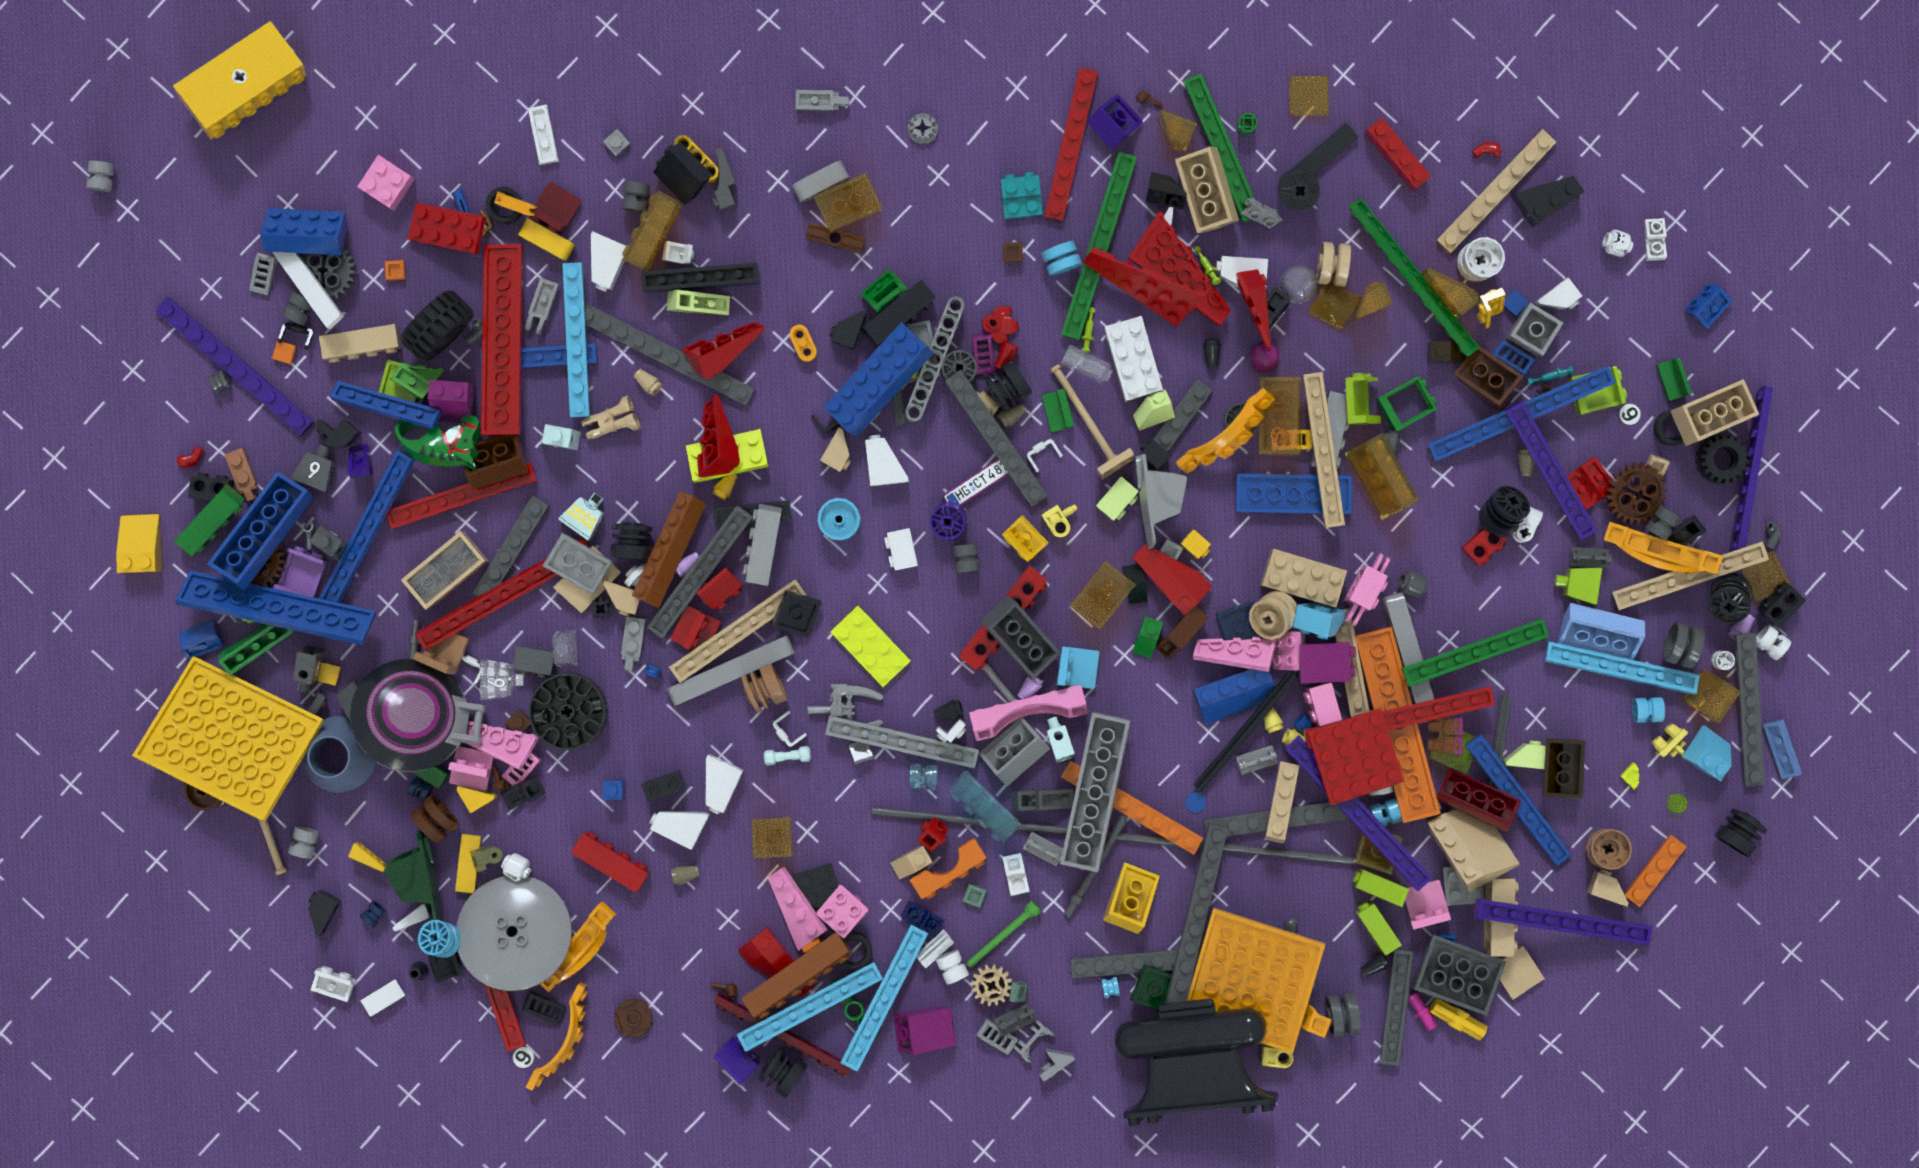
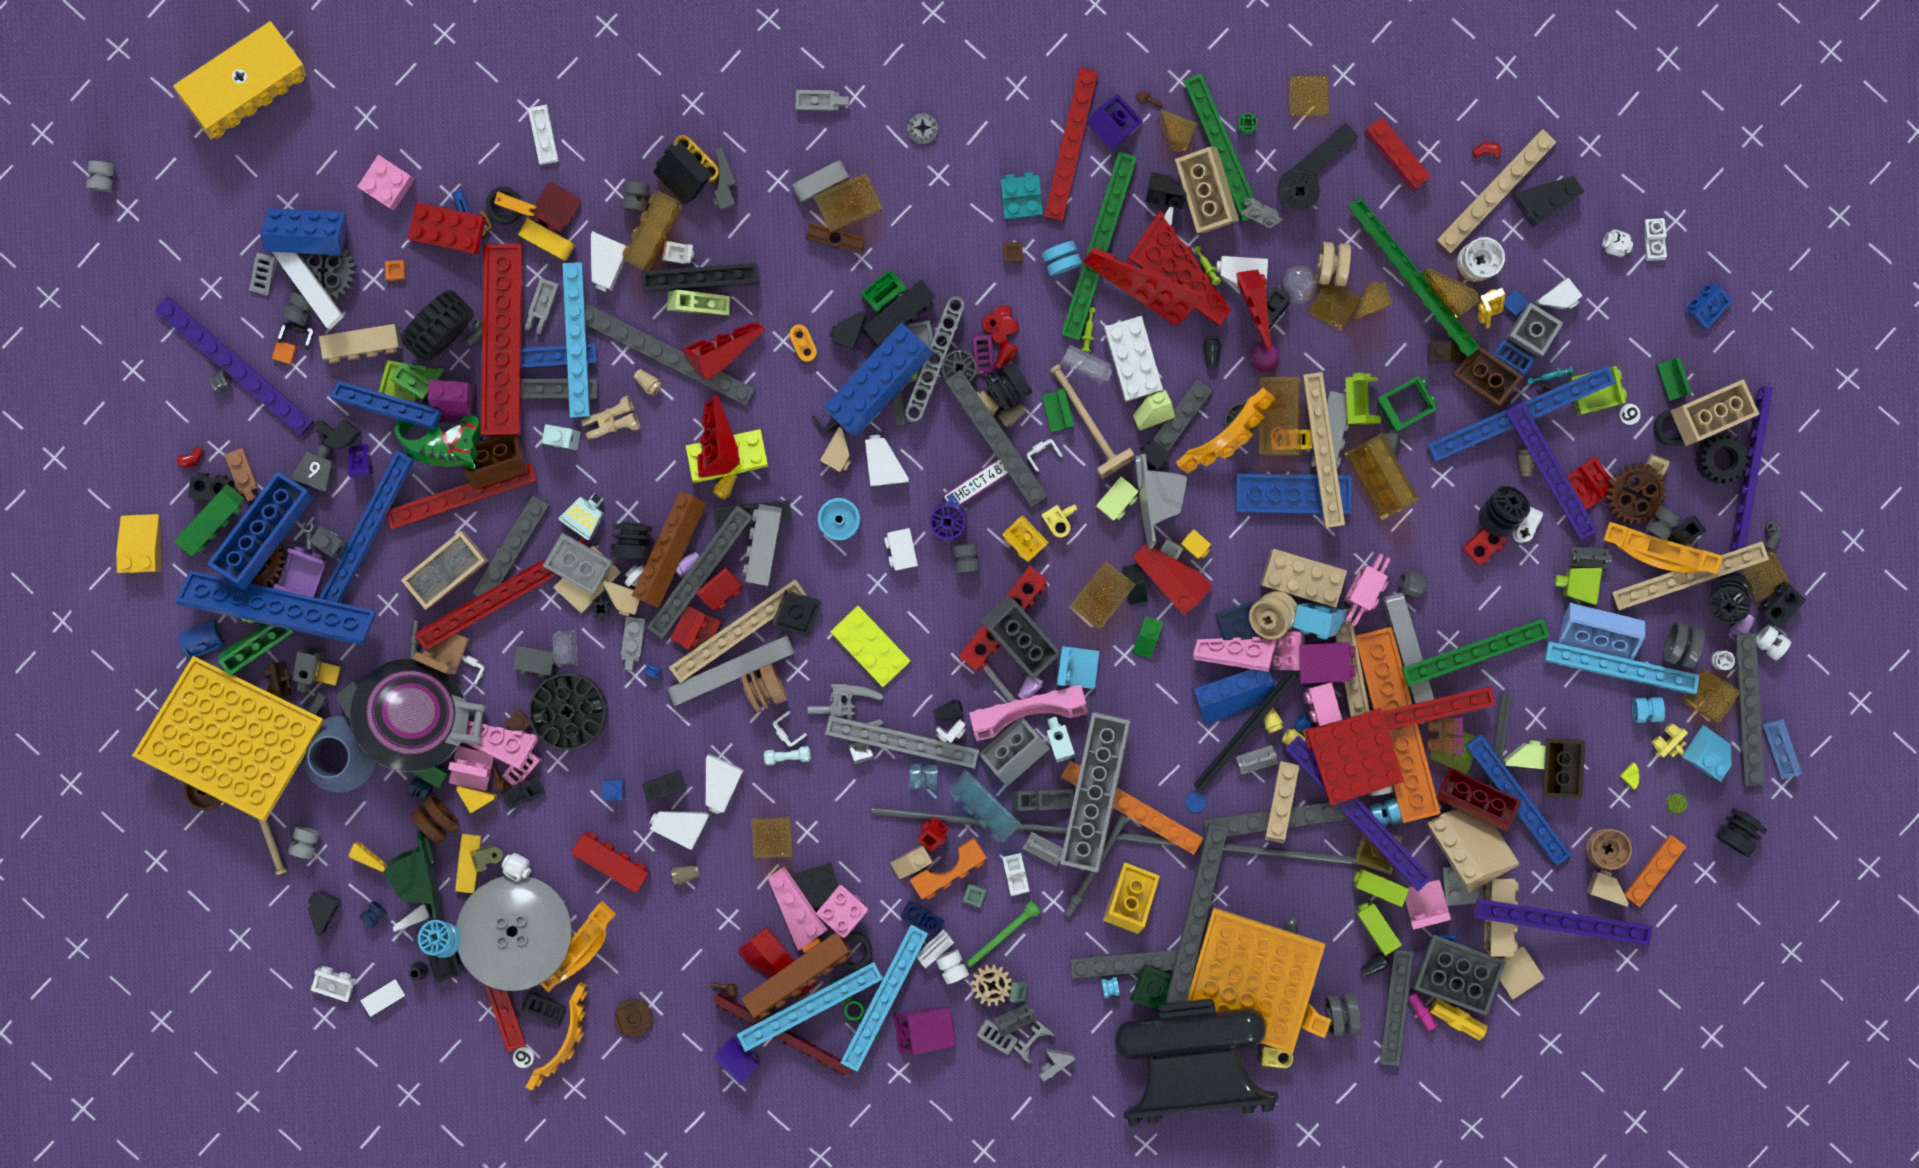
clear torso [480,659,524,700] -> none
light grey plate [603,129,631,157] -> none
black wheel [758,1046,808,1098] -> none
reddish brown slope [1155,606,1209,660] -> none
none -> dark brown hips [263,661,293,697]
none -> dark grey plate [521,379,598,399]

